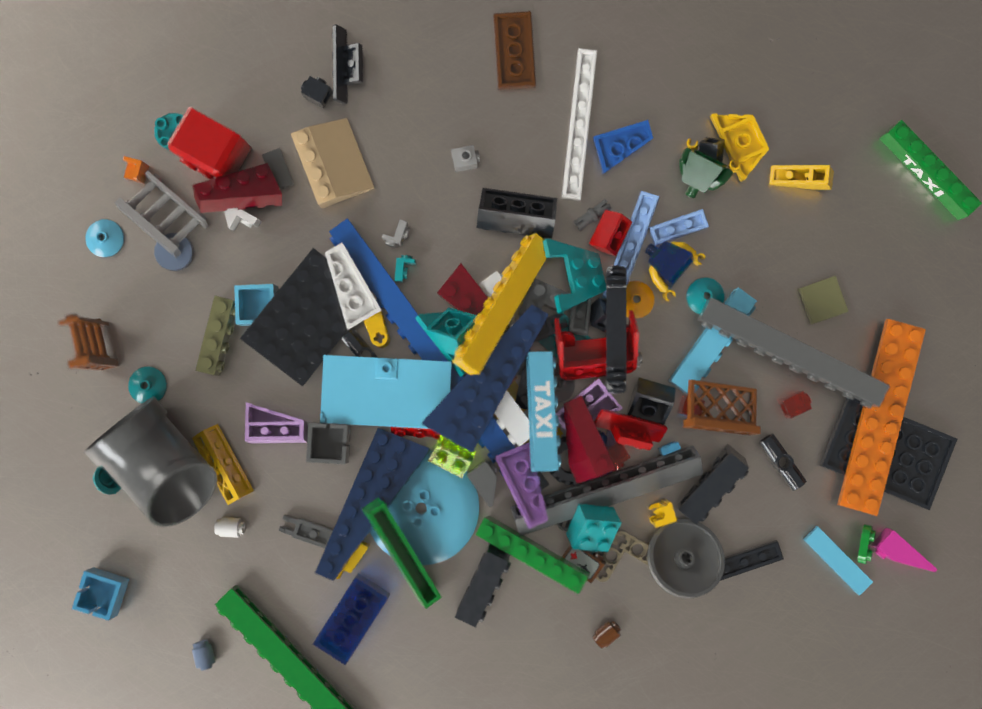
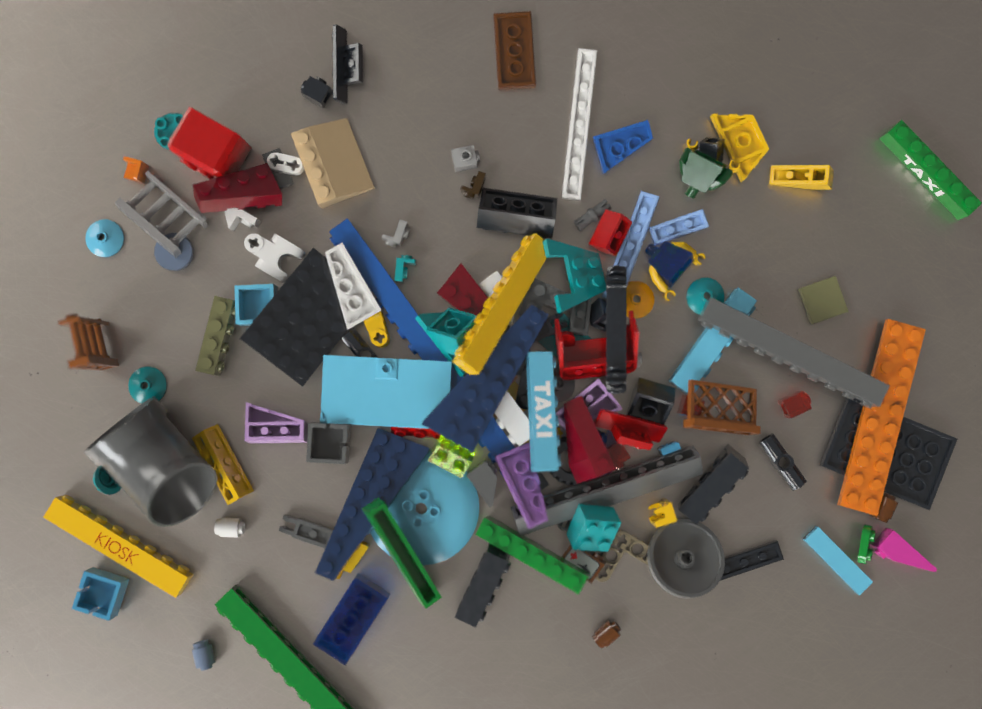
none -> yellow brick [43,495,193,598]
none -> white piece [244,233,305,283]
none -> white beam [267,153,304,176]
none -> dark brown bracket [460,171,486,199]
none -> reddish brown brick [872,493,898,523]

